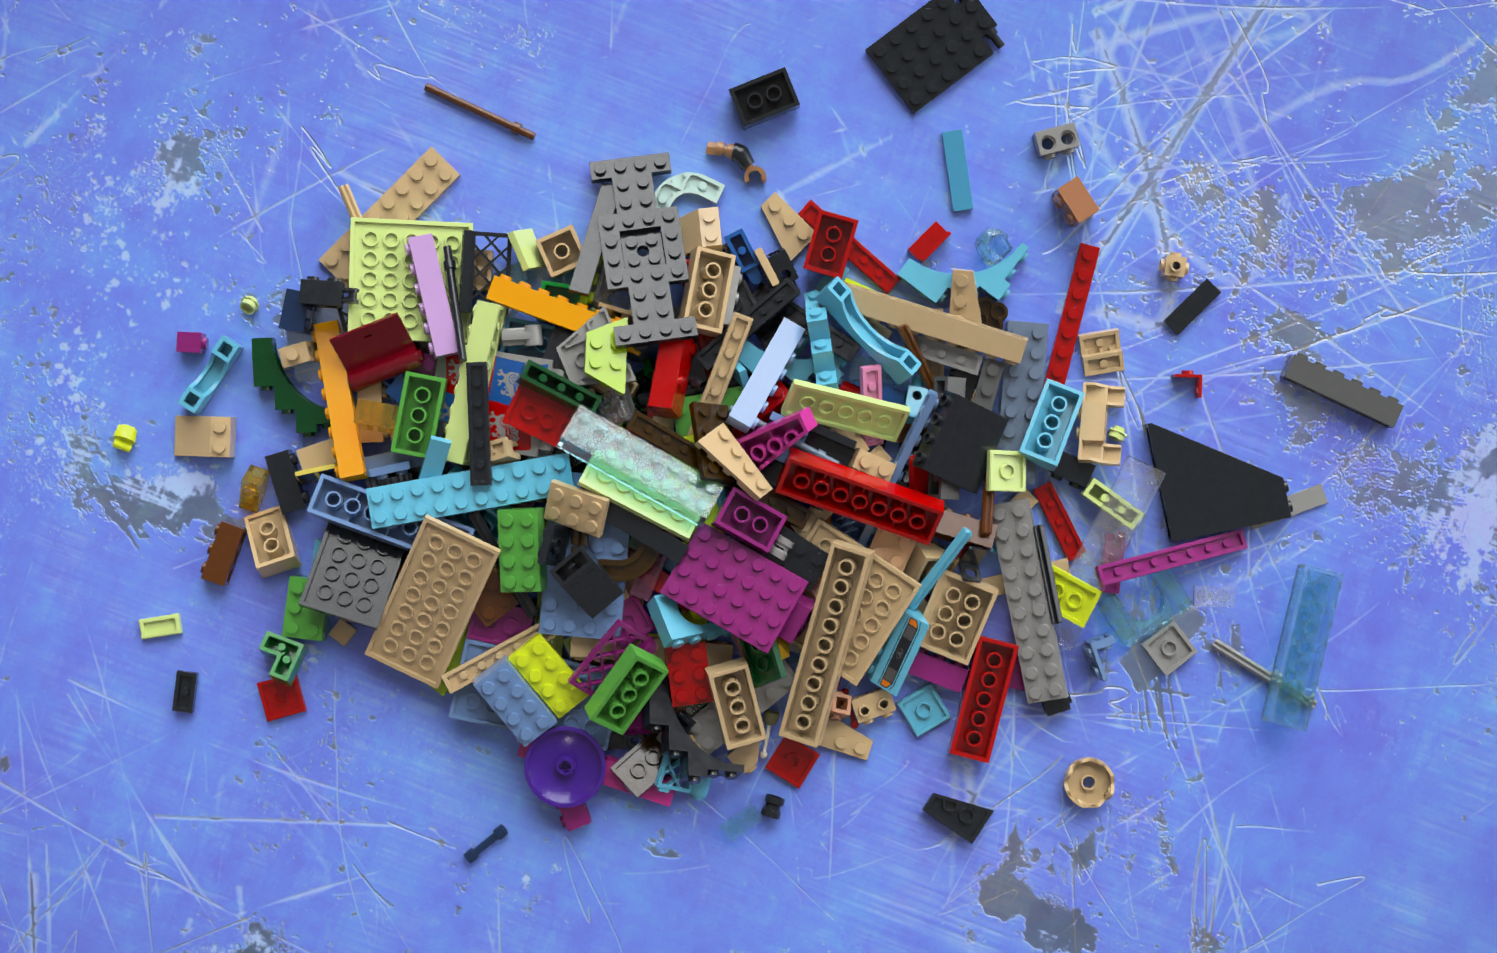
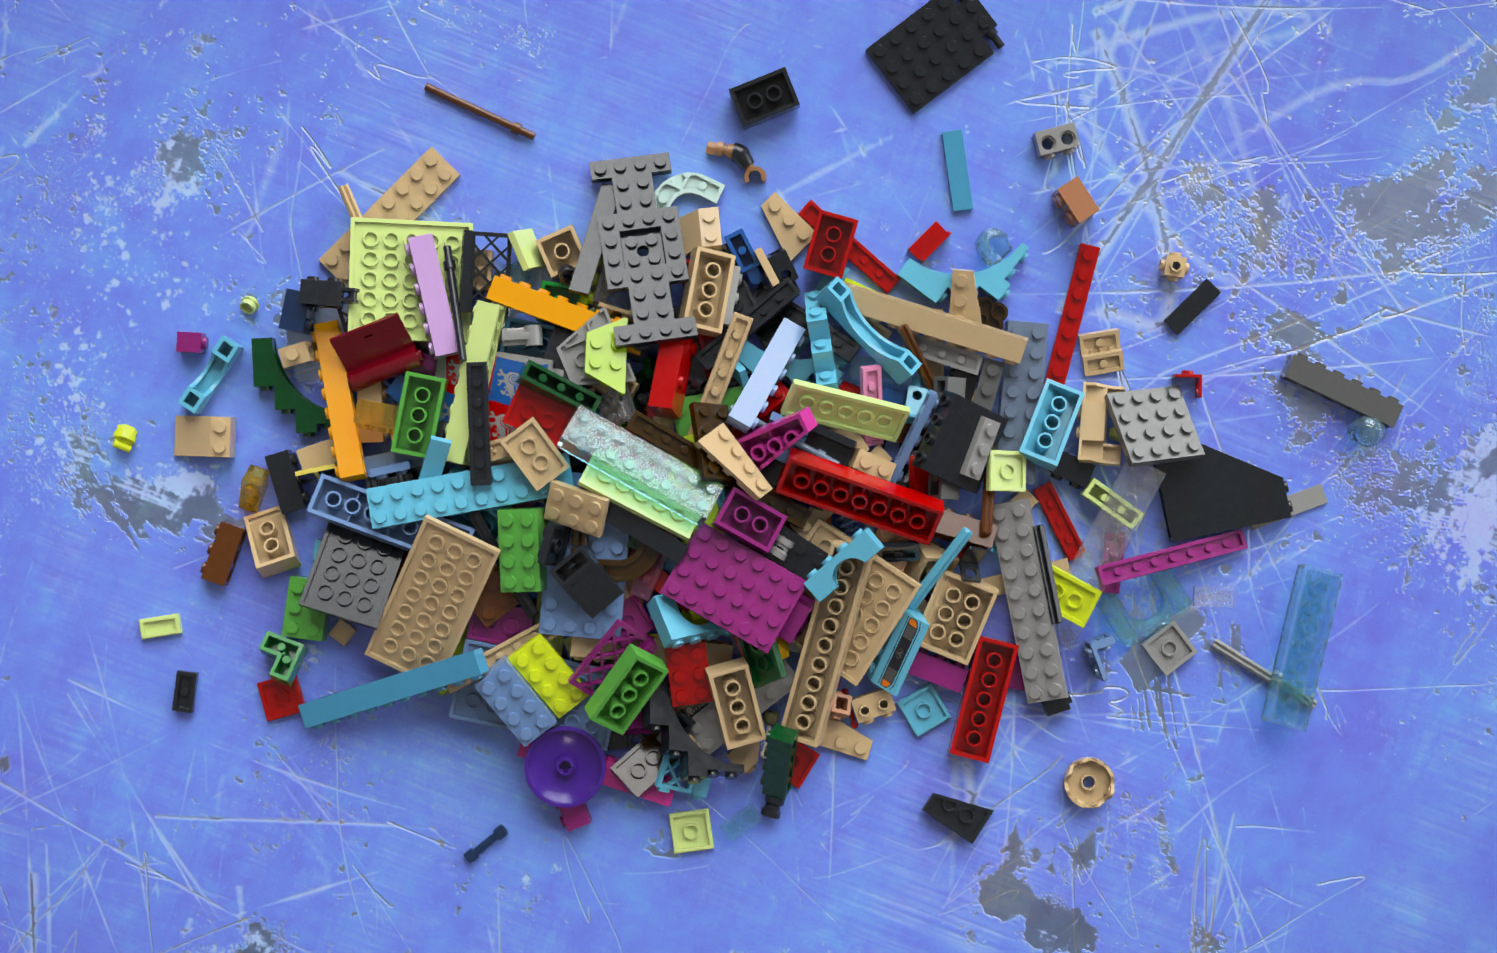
none -> dark azure brick [298,648,489,730]
none -> tan plate [500,417,570,491]
none -> black bush [557,264,575,285]
none -> yellowish green tile [669,808,714,854]
none -> dark green brick [760,724,799,801]
none -> medium azure arch [804,528,885,602]
none -> black plate [878,541,920,562]
none -> light grey plate [960,416,1001,480]
none -> plate [1104,385,1205,467]
none -> clear light blue hair [1347,416,1386,447]

